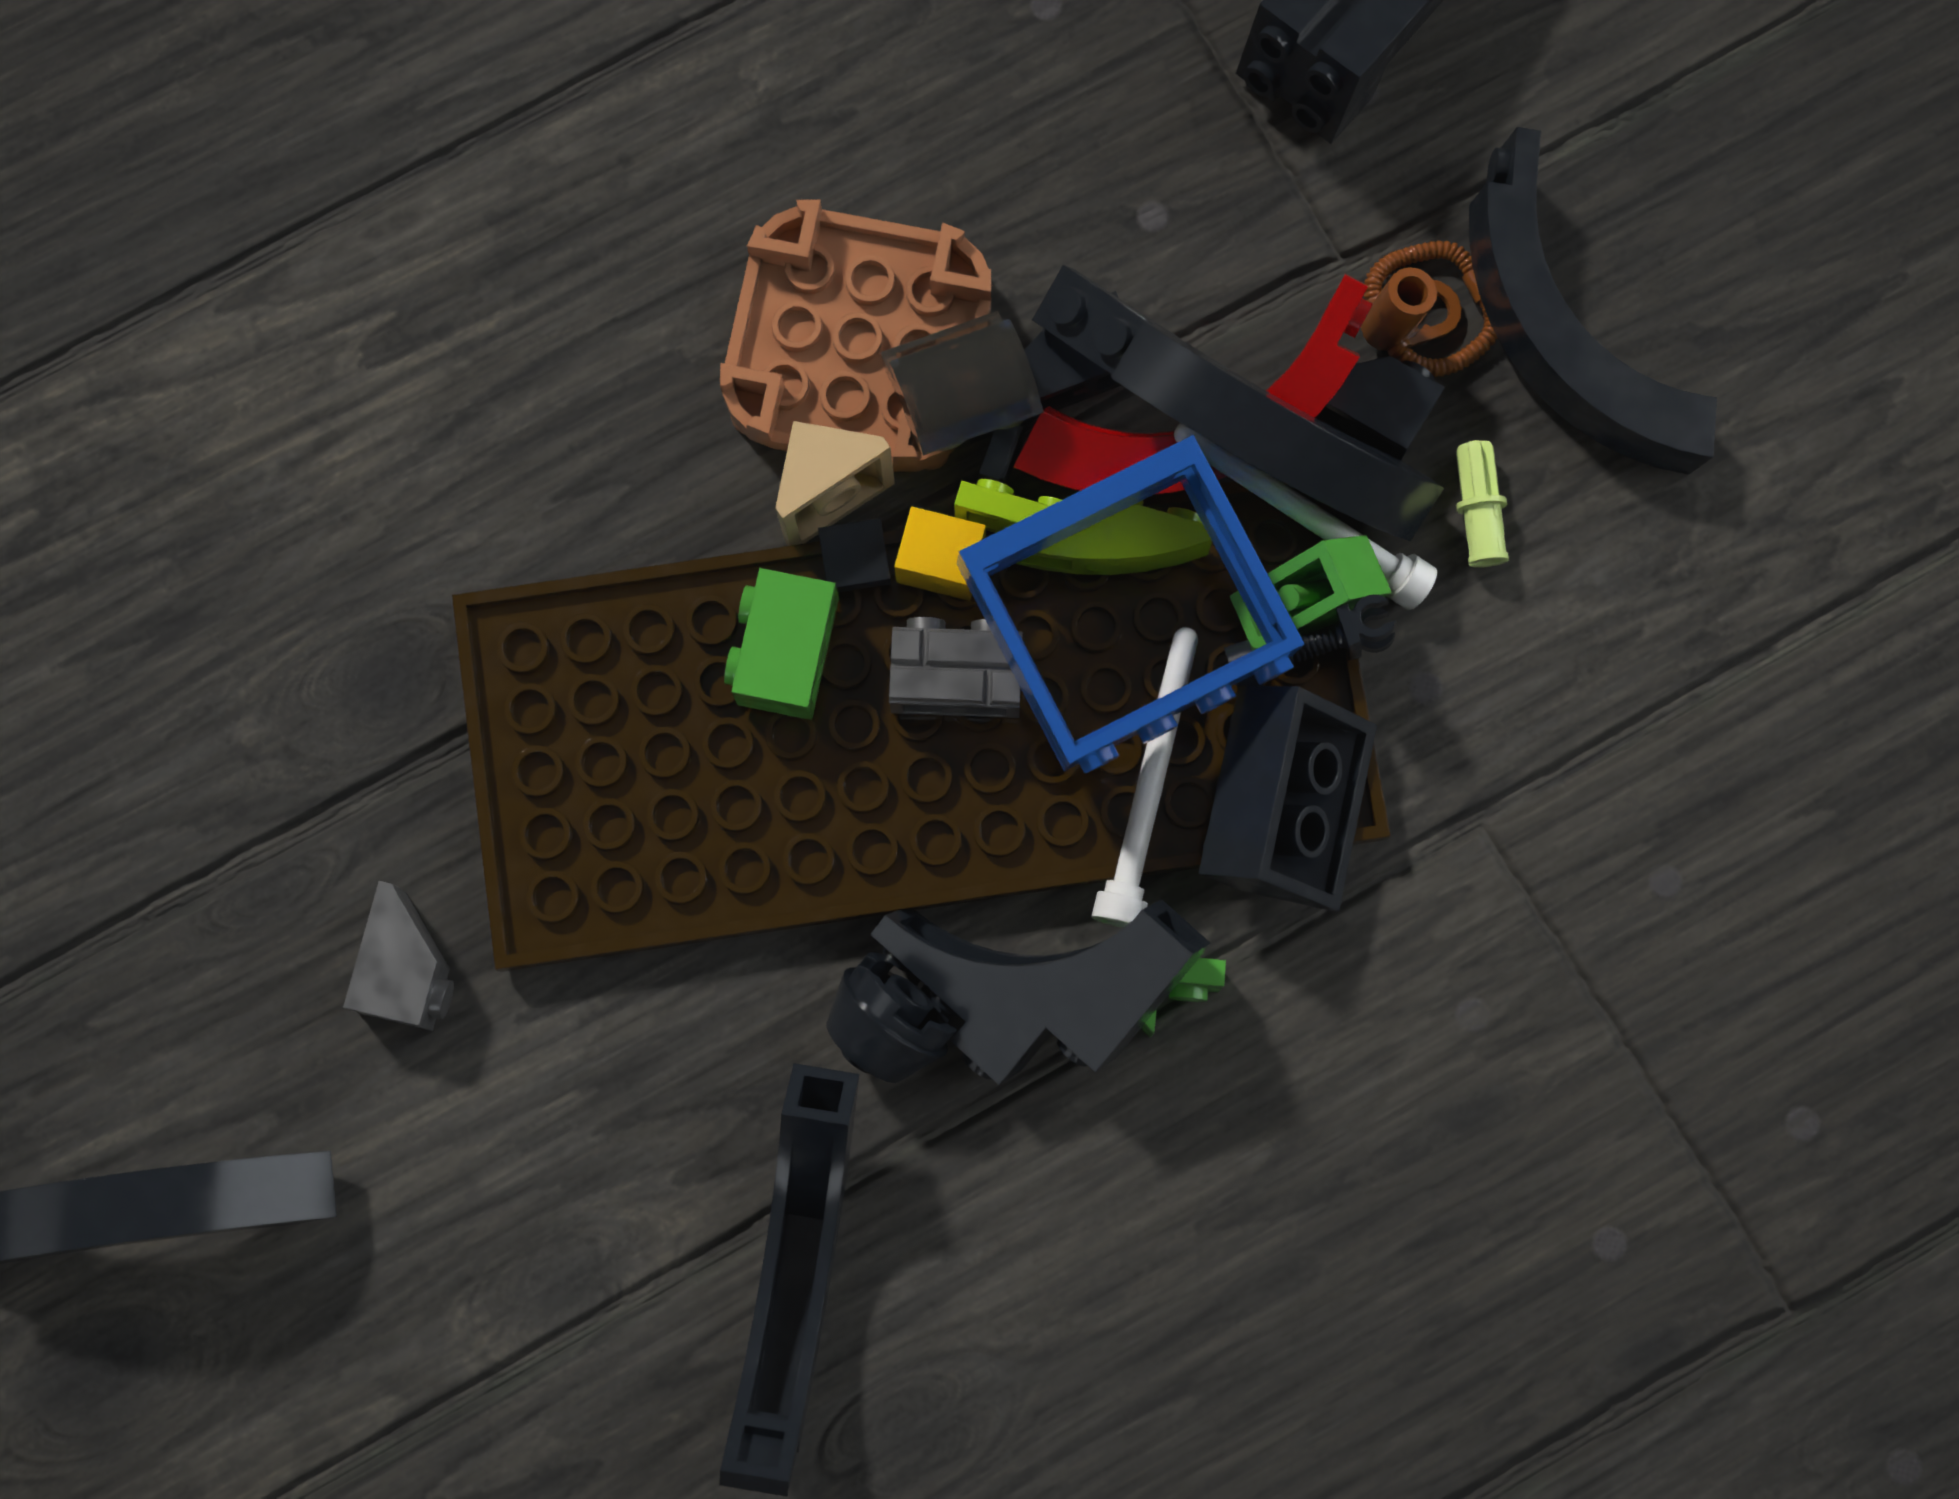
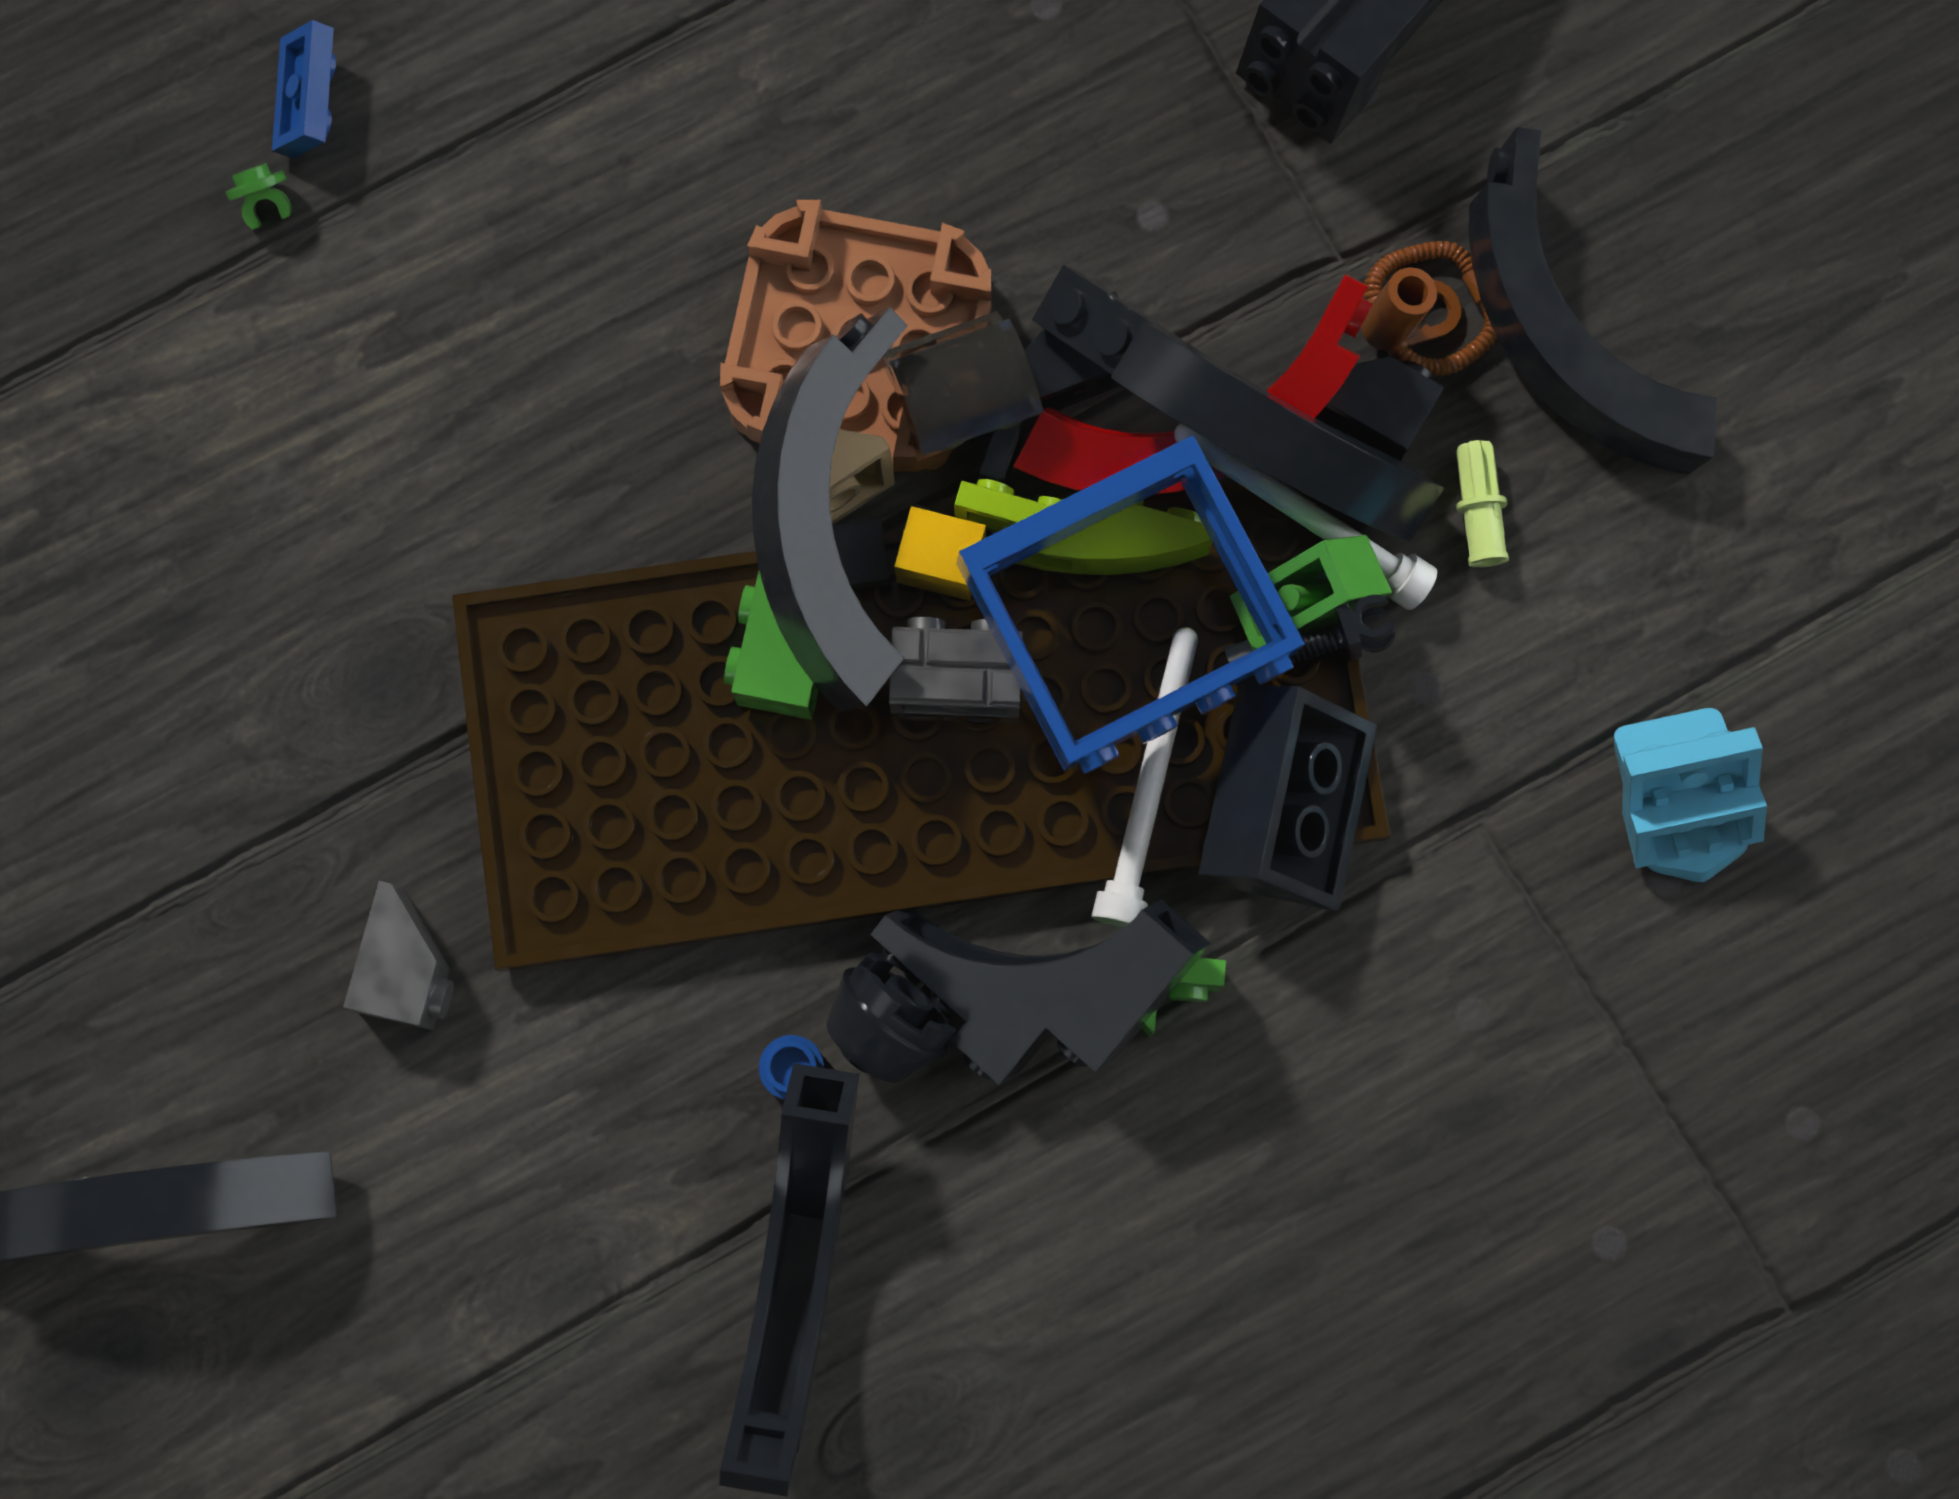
none -> bright green plate [225,163,291,230]
none -> blue plate [272,20,336,159]
none -> black arch [752,307,908,712]
none -> blue plate [759,1035,824,1100]
none -> medium azure piece [1614,708,1767,882]

